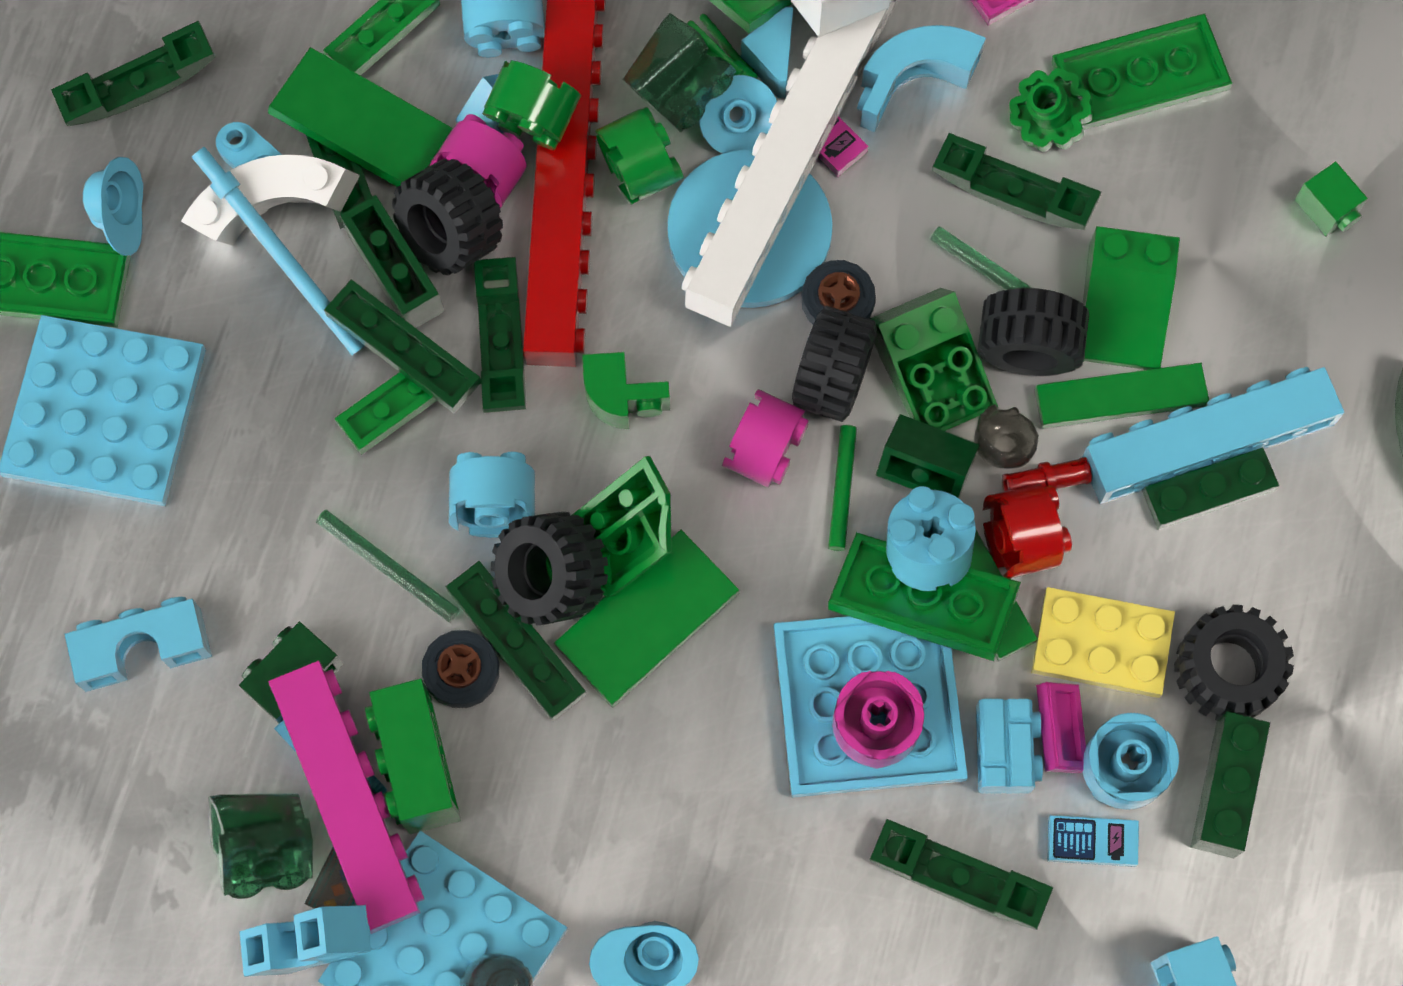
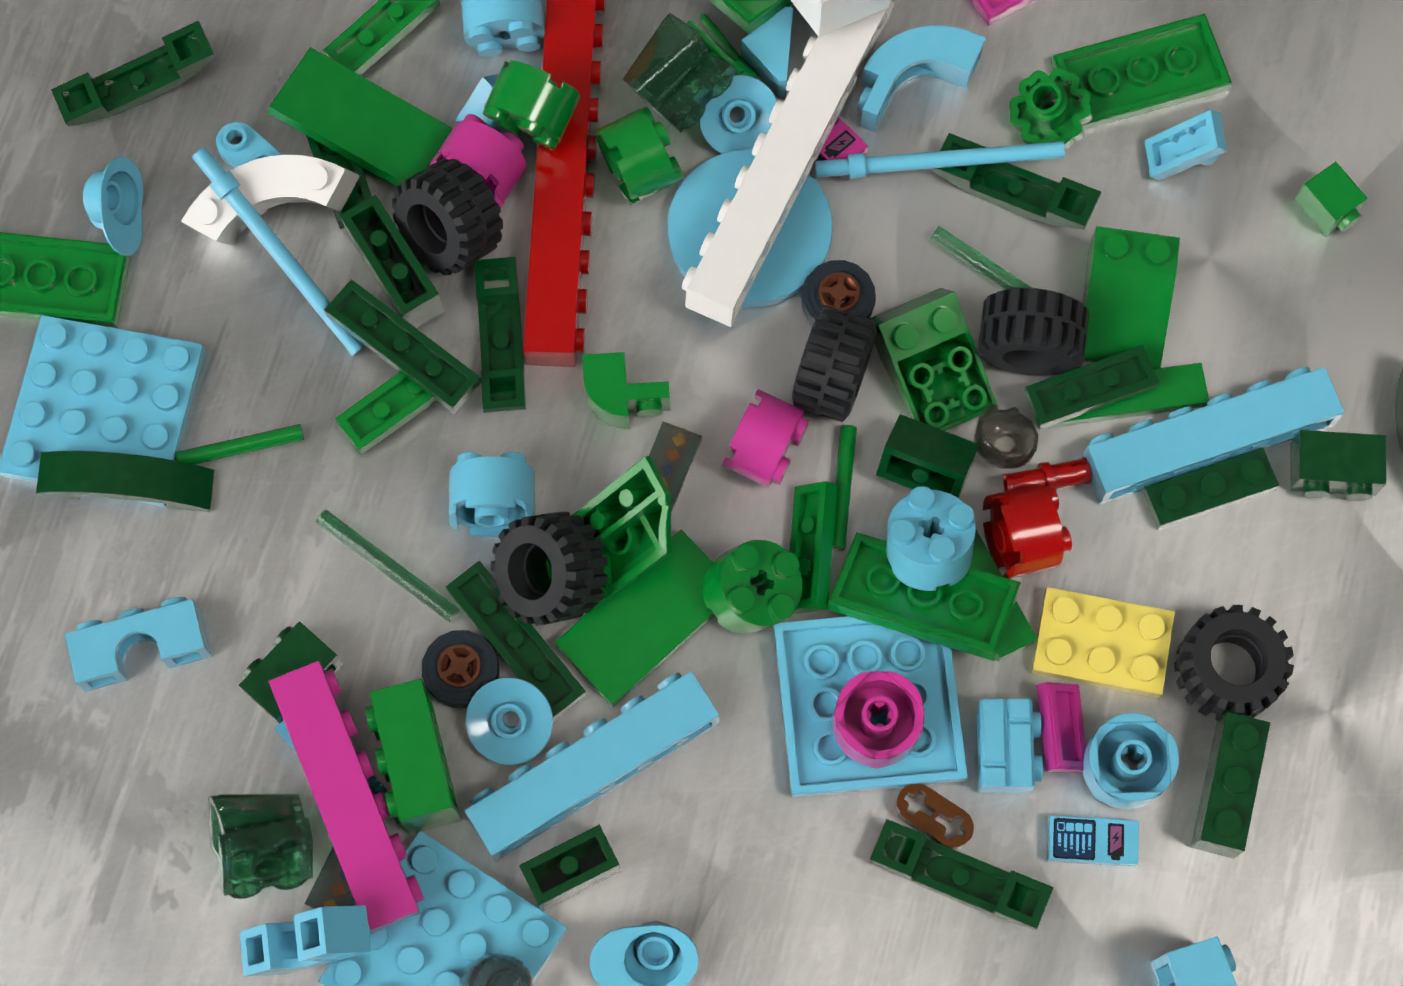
none -> dark green slope [36,451,215,512]
none -> green bar [176,424,304,465]
none -> medium azure brick [464,671,719,862]
none -> medium azure dish [466,677,553,765]
none -> dark green brick [519,824,622,911]
none -> clear smoke tile [649,421,702,515]
none -> green brick [702,540,802,634]
none -> green plate [789,481,838,614]
none -> medium azure bar [815,141,1065,179]
none -> reddish brown beam [896,783,974,850]
none -> dark green plate [1023,345,1159,430]
none -> medium azure tile [1144,109,1227,181]
none -> dark green brick [1290,430,1386,501]

